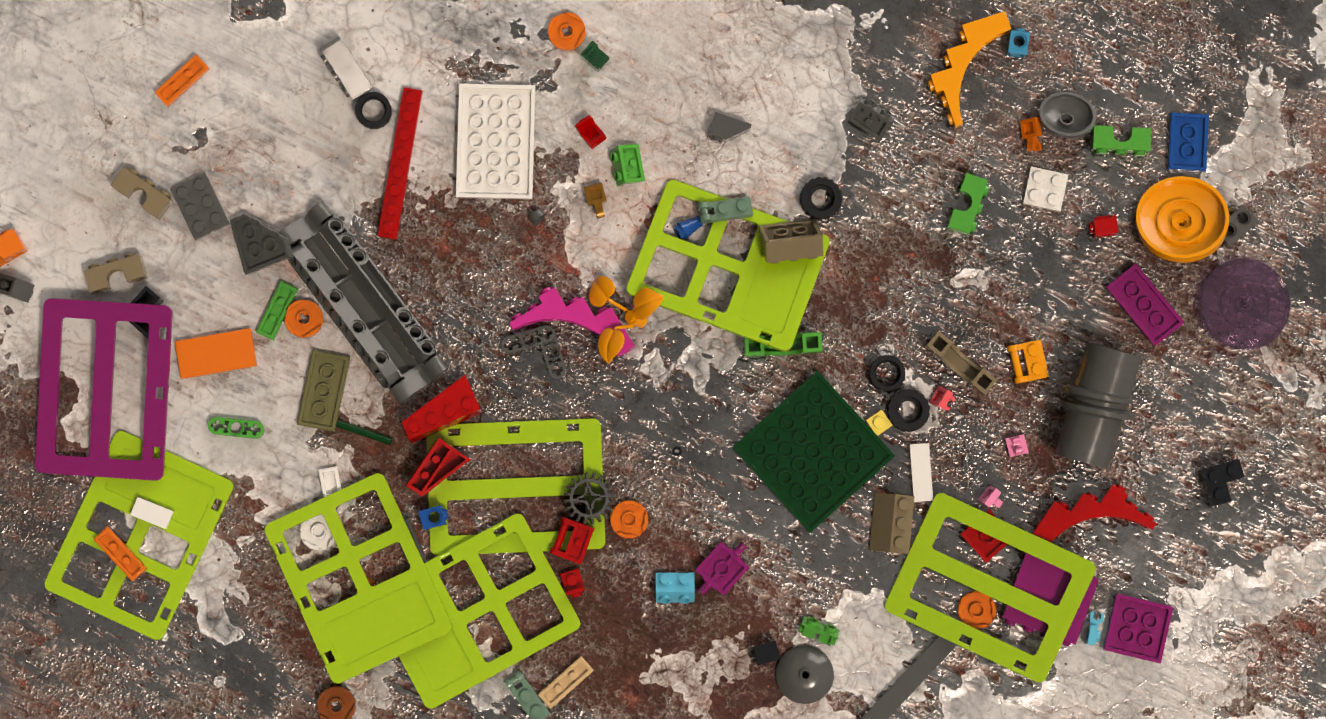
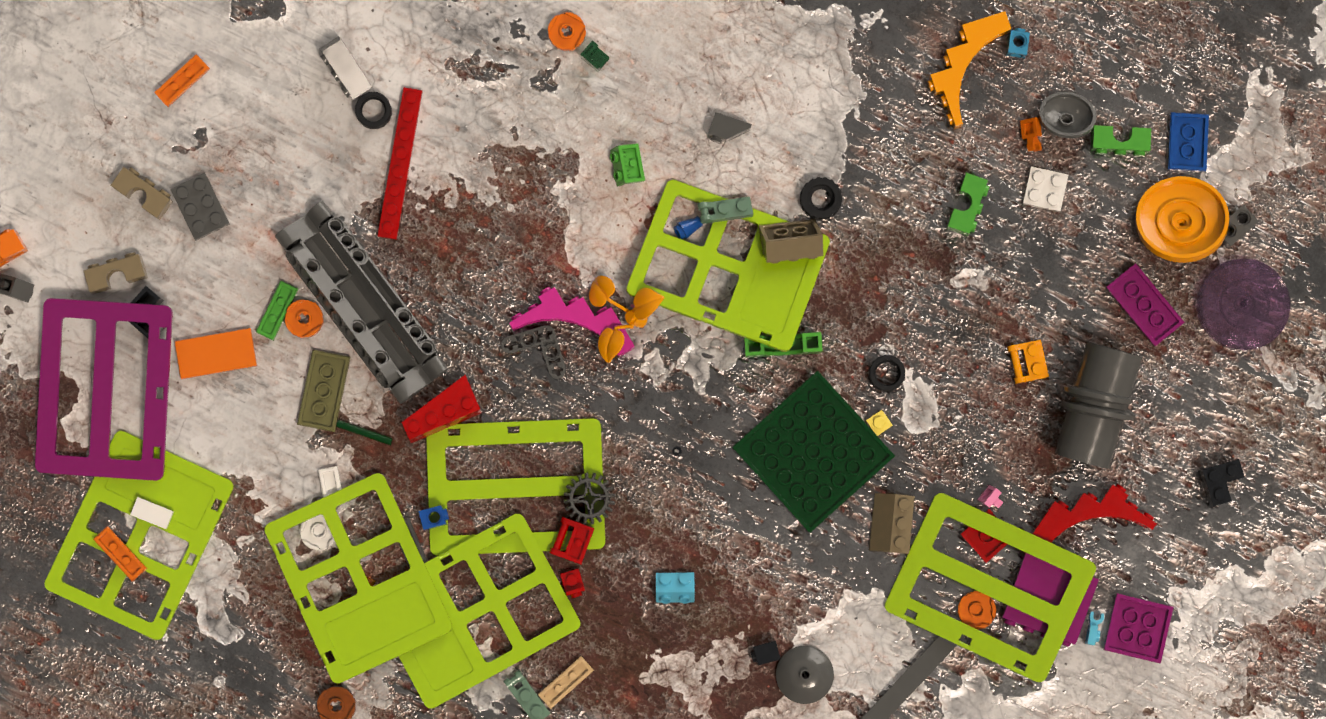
bright green beam [208,417,265,439] -> none
dark grey plate [230,214,294,275] -> none
red wedge [405,437,471,497] -> none
white plate [456,84,536,200] -> none
dark grey hinge [529,208,546,225] -> none
red bracket [575,115,607,149] -> none
pearl gold plate [584,183,607,219] -> none
orange tile [610,500,648,539] -> none
magenta plate [695,542,750,596] -> none
bright green hinge [798,616,840,646] -> none
dark grey bracket [848,98,895,141] -> none
black tyre [887,389,930,432] -> none
white tile [909,443,933,502] -> none
dark tan arch [925,331,998,397] -> none
coral tile [929,386,955,411] -> none
bright pink tile [1005,434,1029,458] -> none
red window [1088,214,1119,238] -> none

